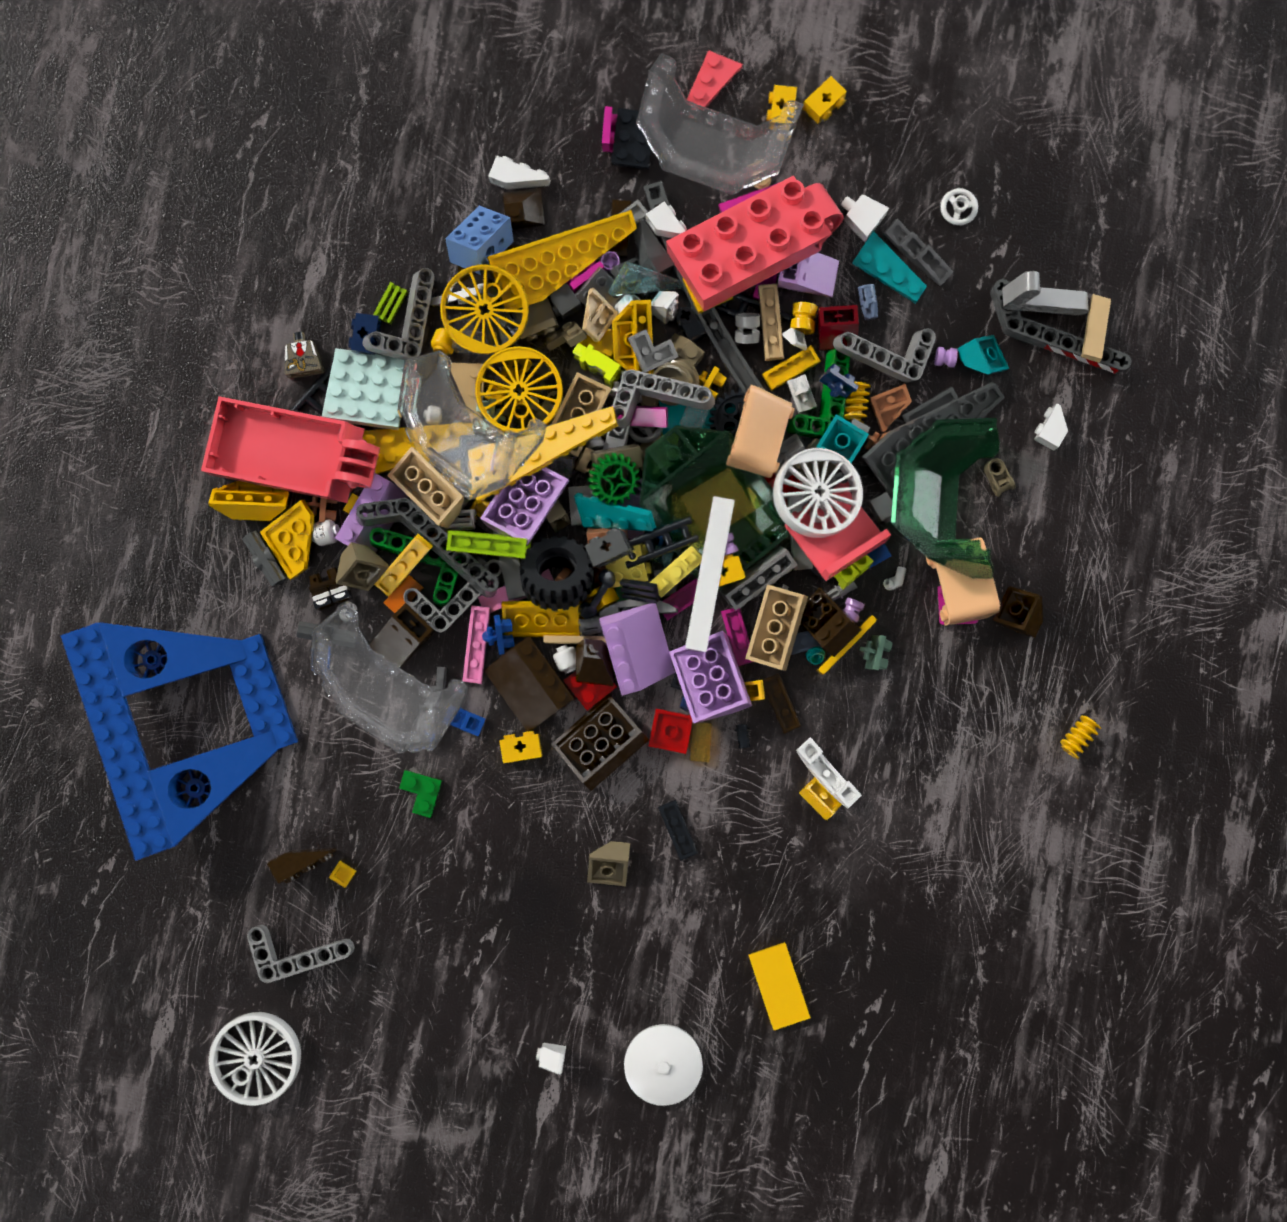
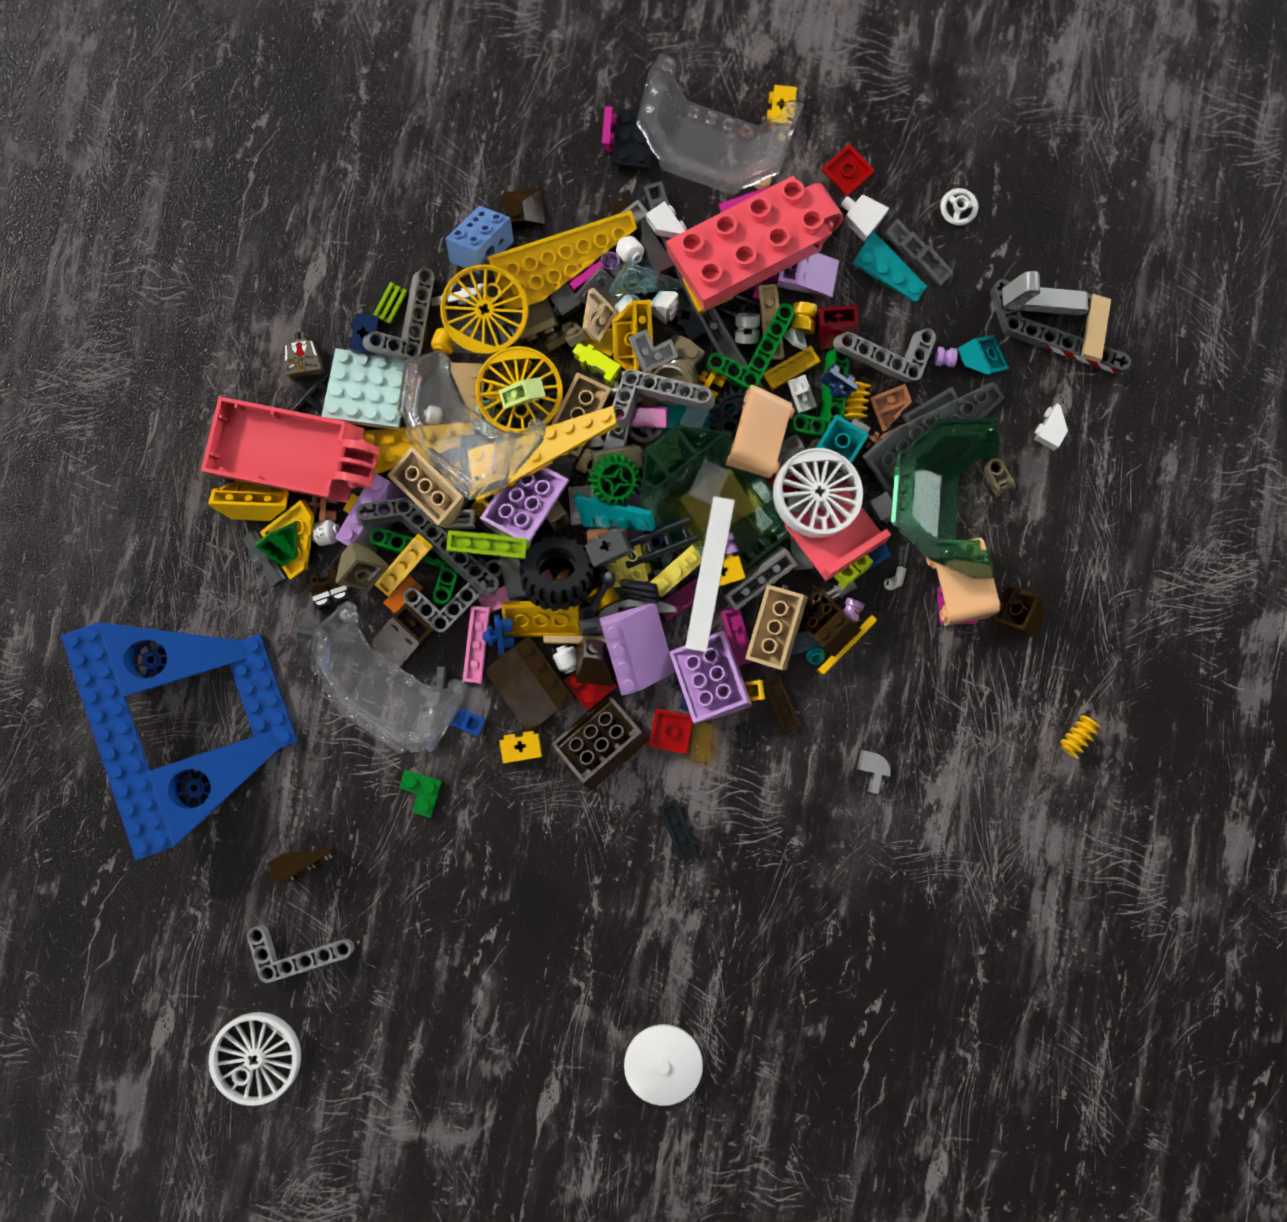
yellow tile [329,861,356,888] -> none
white slope [488,156,550,189] -> none
white slope [536,1043,566,1074] -> none
dark tan slope [587,841,630,886] -> none
coral wing [686,50,743,110] -> none
yellow tile [748,942,810,1031] -> none
white slope [796,737,861,808] -> none
yellow slope [799,777,842,820] -> none
yellow brick [802,76,847,124] -> none
sand blue hinge [858,284,878,320] -> none
sand green hips [859,635,893,670] -> none
none -> green slope [255,521,297,567]
none -> yellowish green slope [499,378,546,409]
none -> white head [616,236,644,265]
none -> clear plate [688,459,730,506]
none -> green beam [706,303,794,391]
none -> red plate [821,144,875,197]
none -> light grey brick [857,750,890,794]

